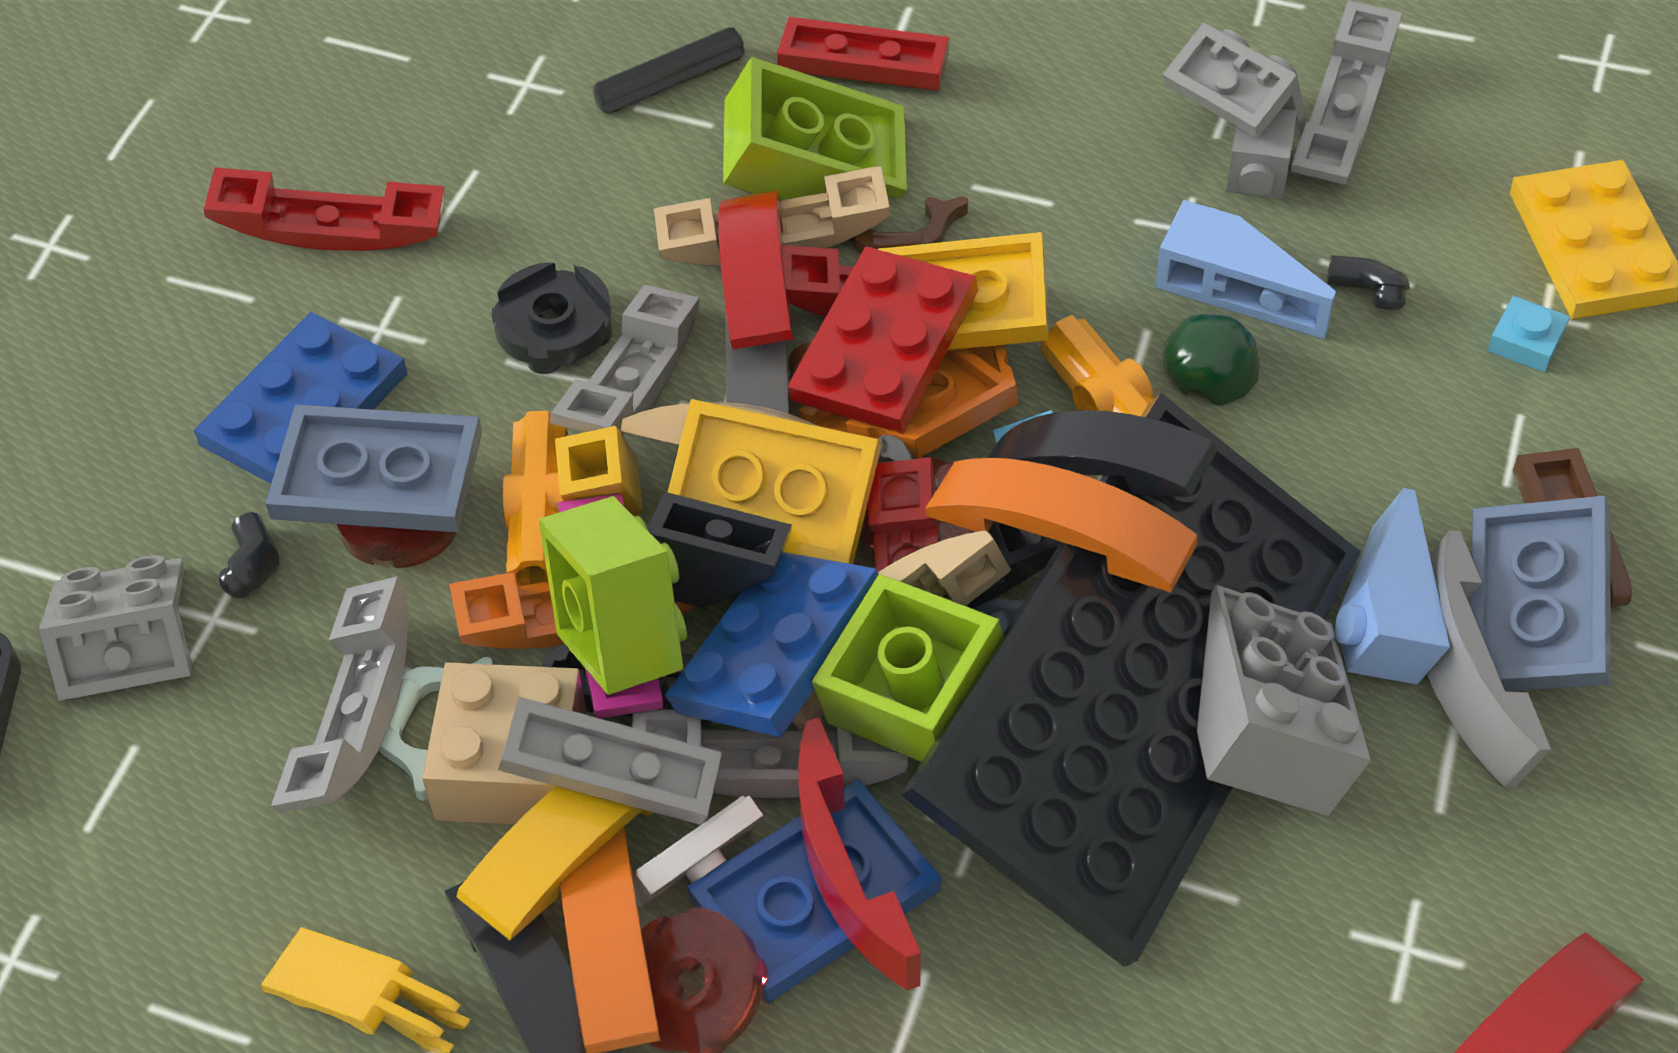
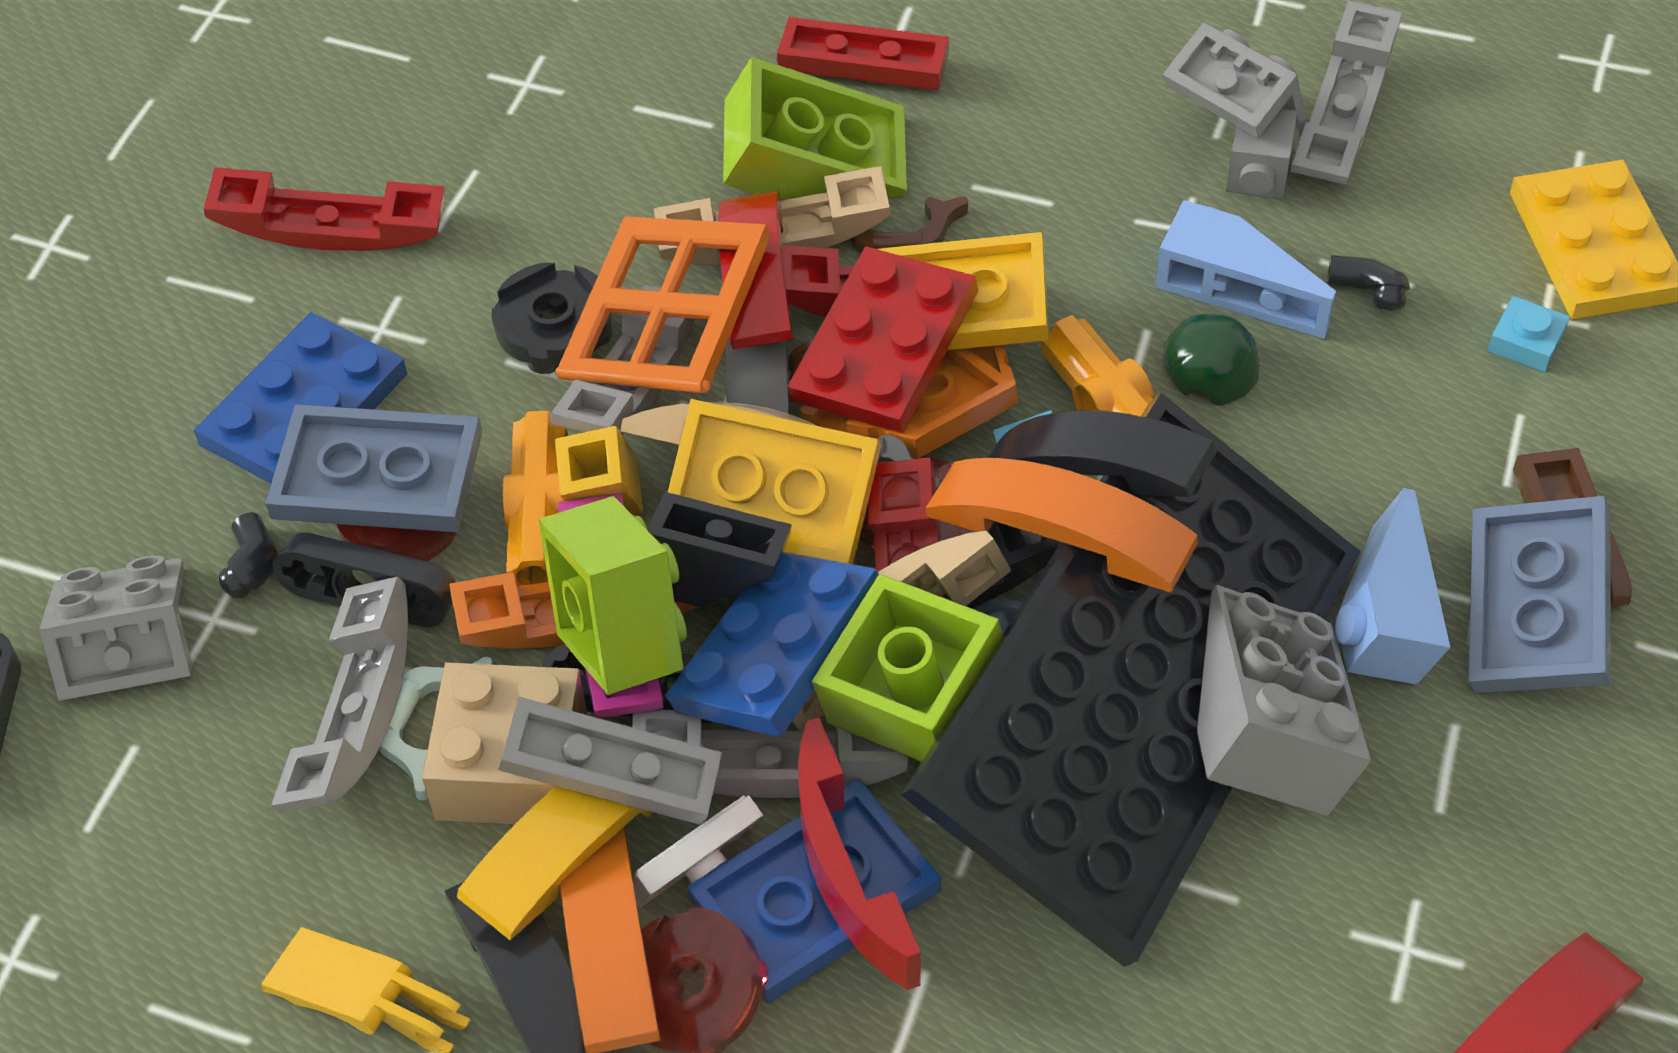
black axle [593,27,745,113] -> none
light grey slope [1427,530,1552,787] -> none
none -> black beam [273,533,456,627]
none -> orange window [555,216,772,393]

